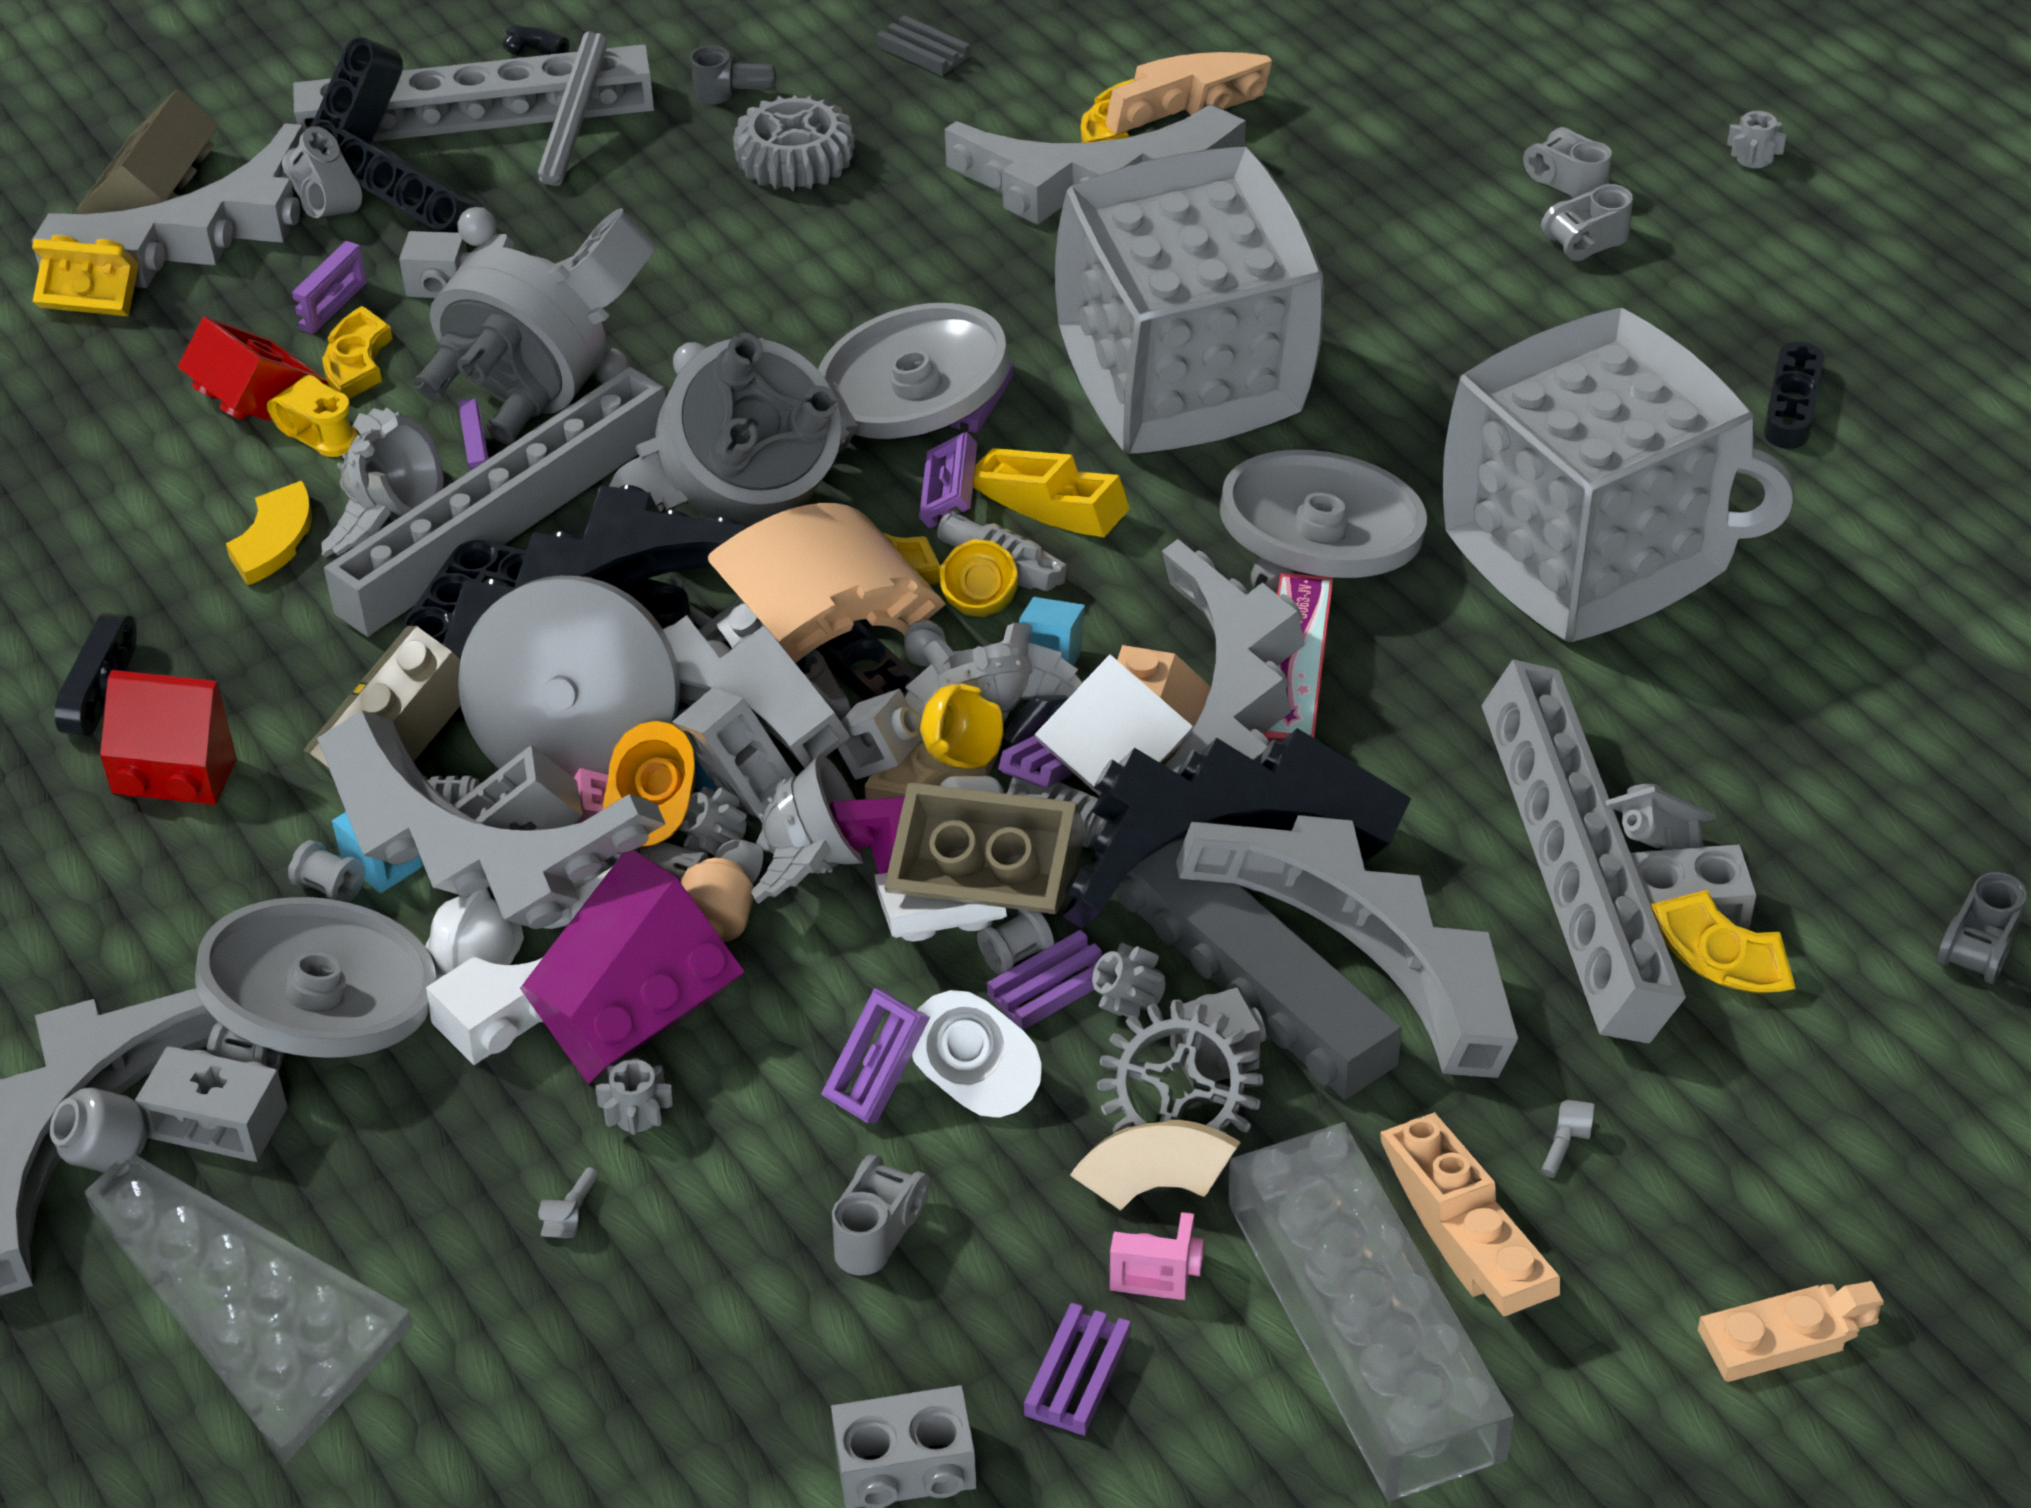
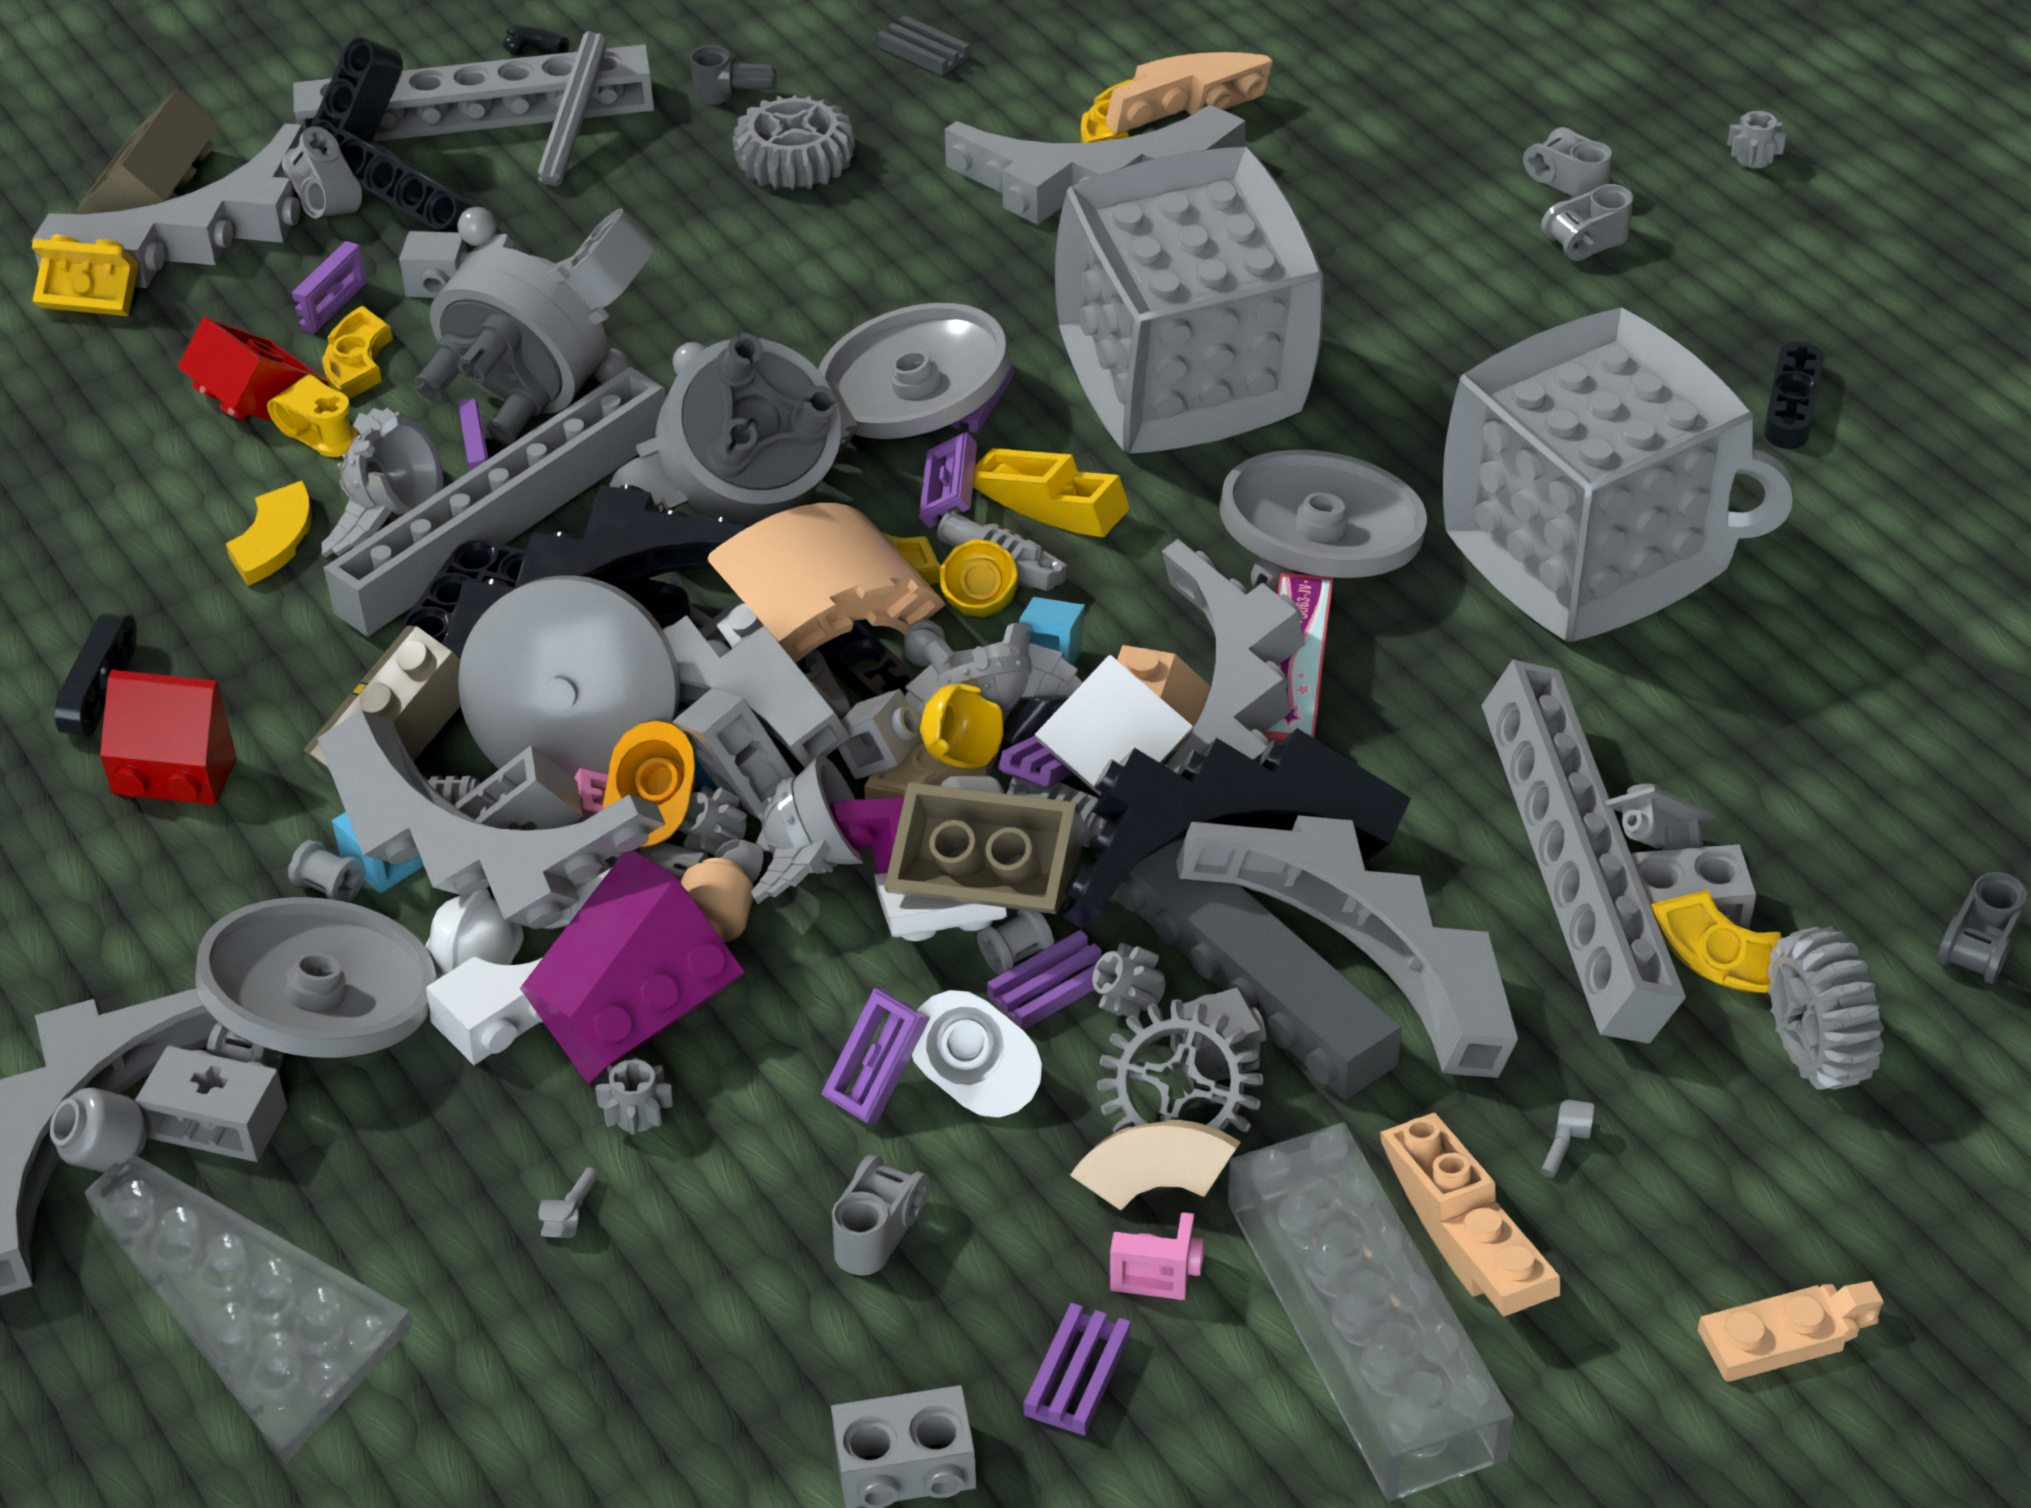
none -> light grey gear [1767,927,1884,1090]

